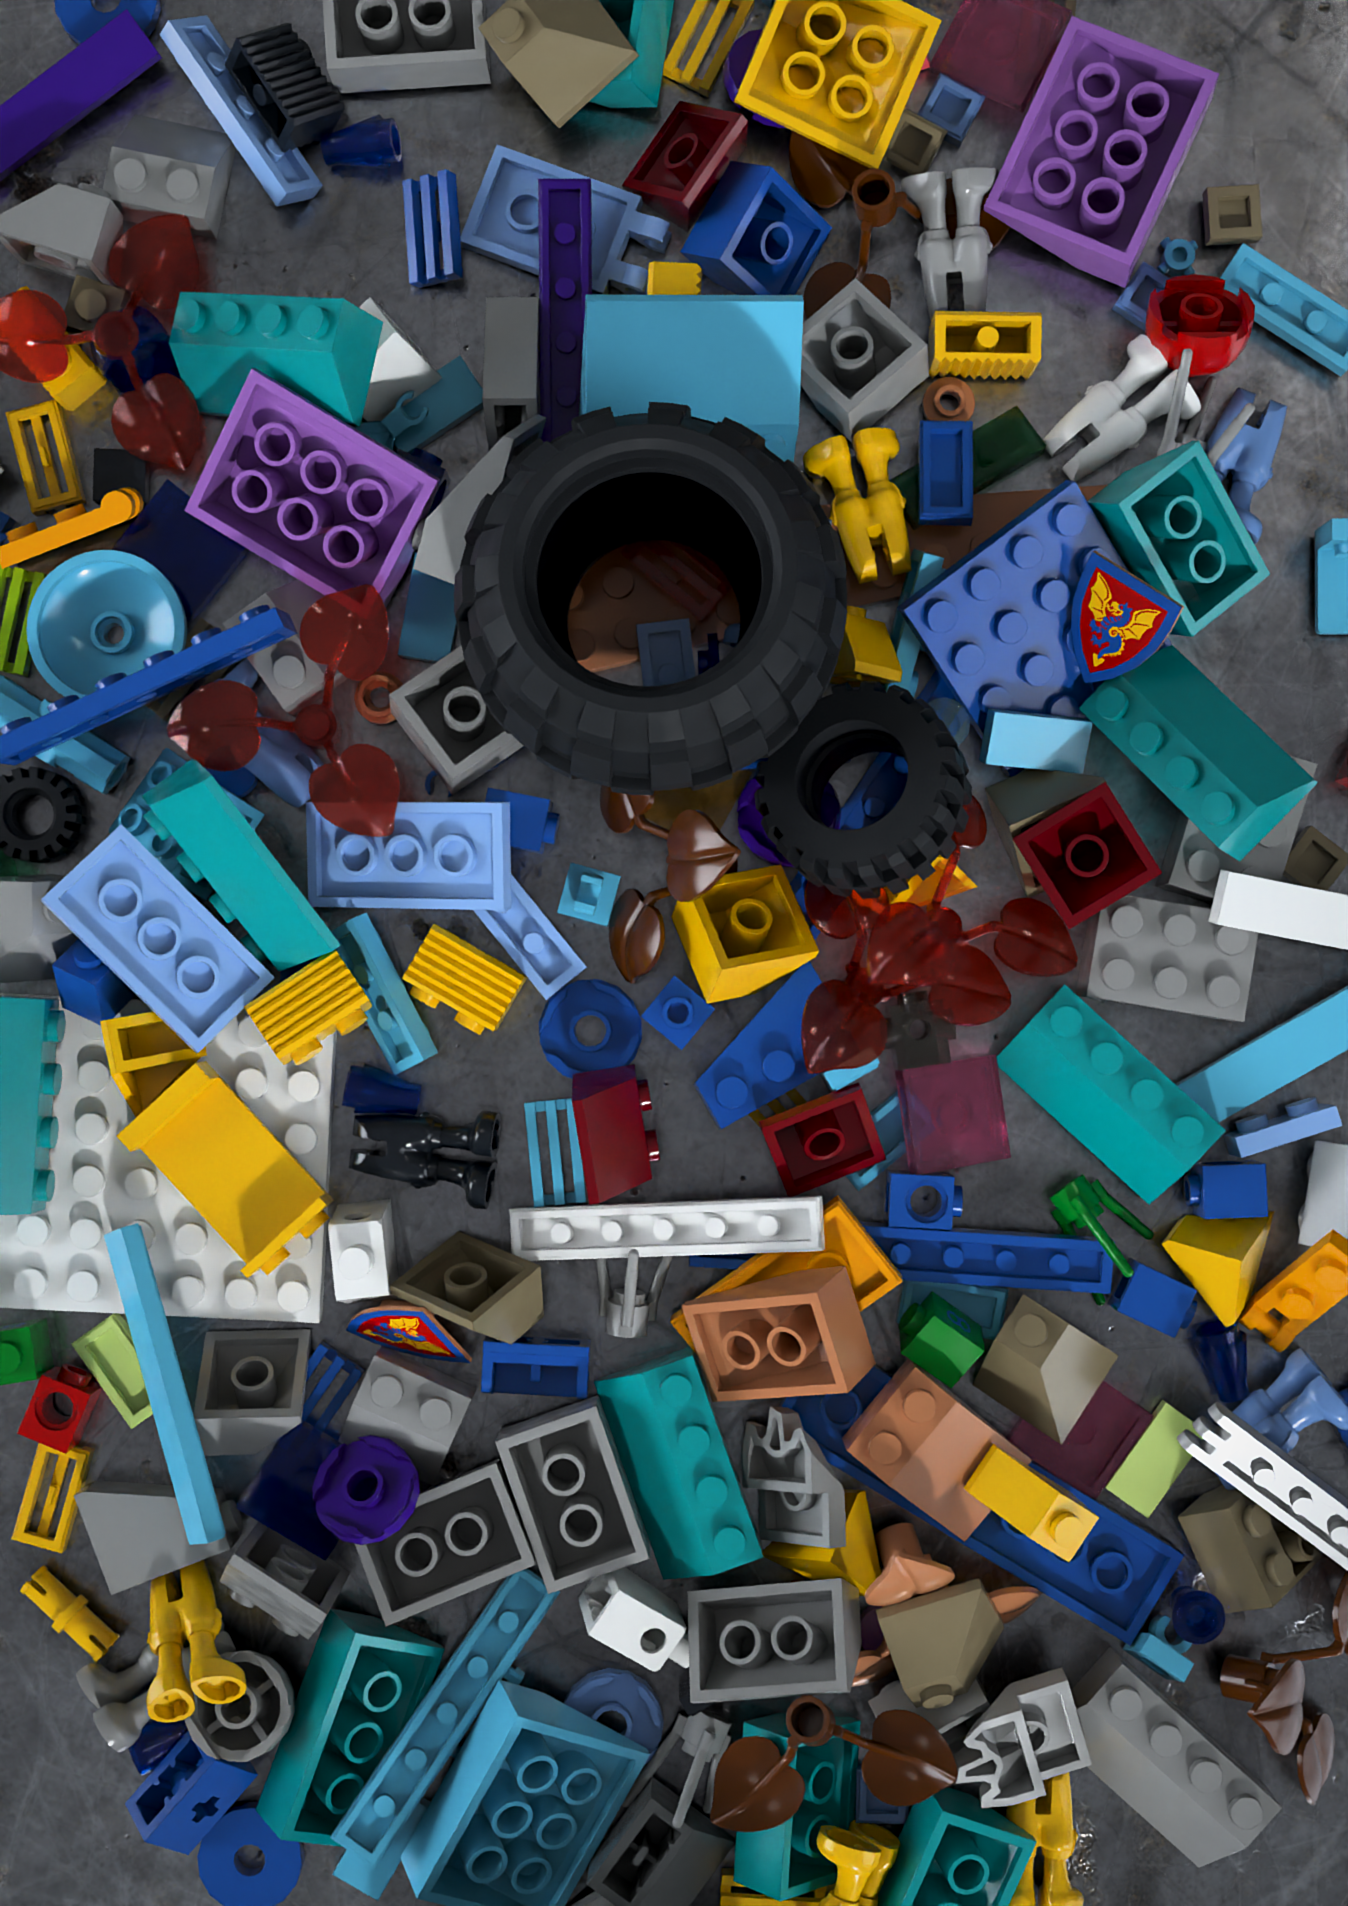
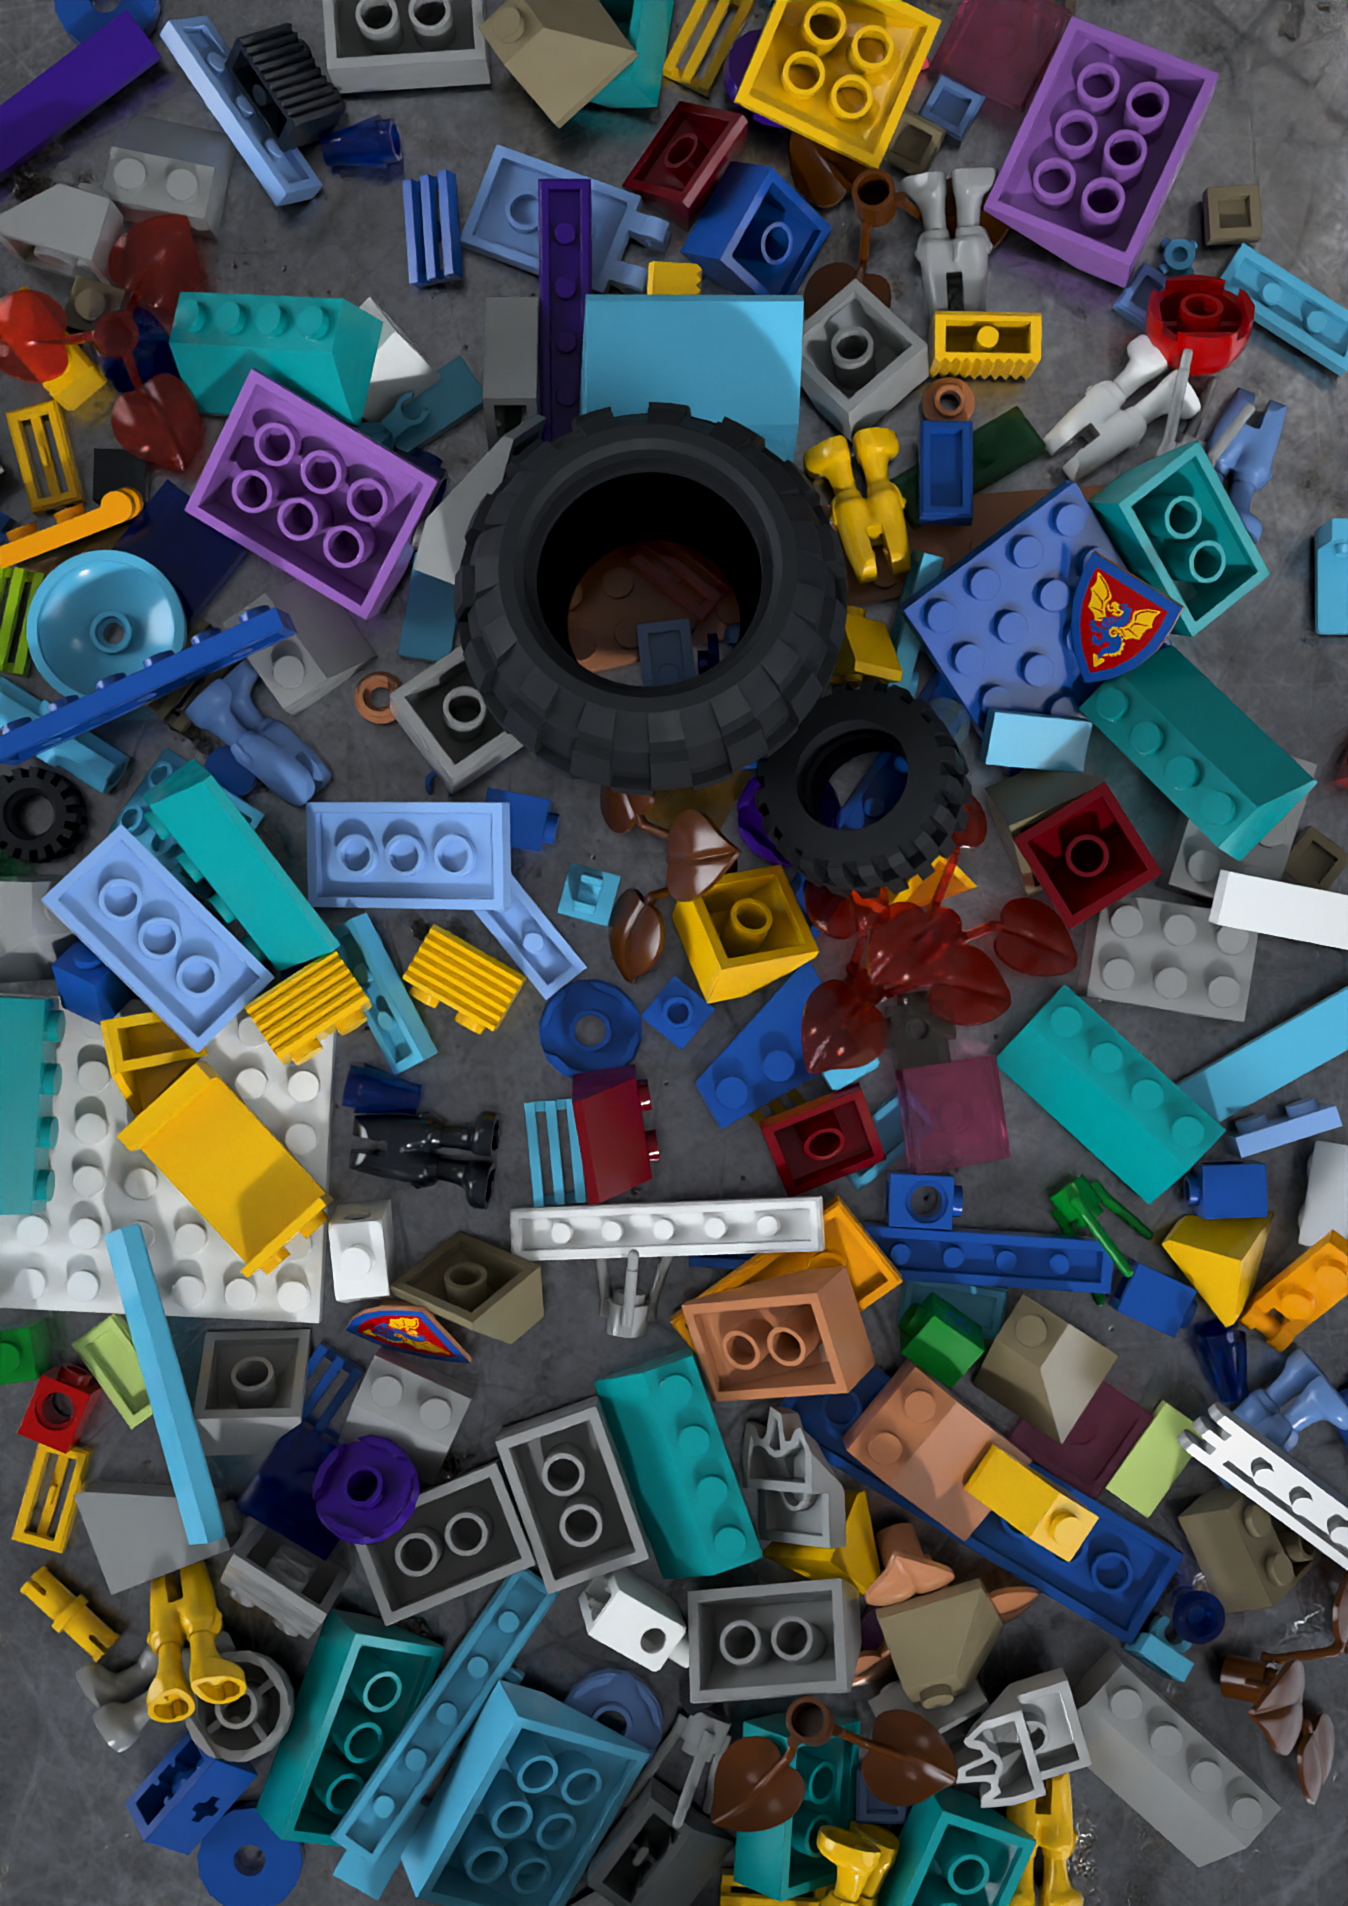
clear blue cone [128,1720,188,1776] -> none
clear red plant [167,584,400,837] -> none
blue hinge [481,1335,591,1399] -> none

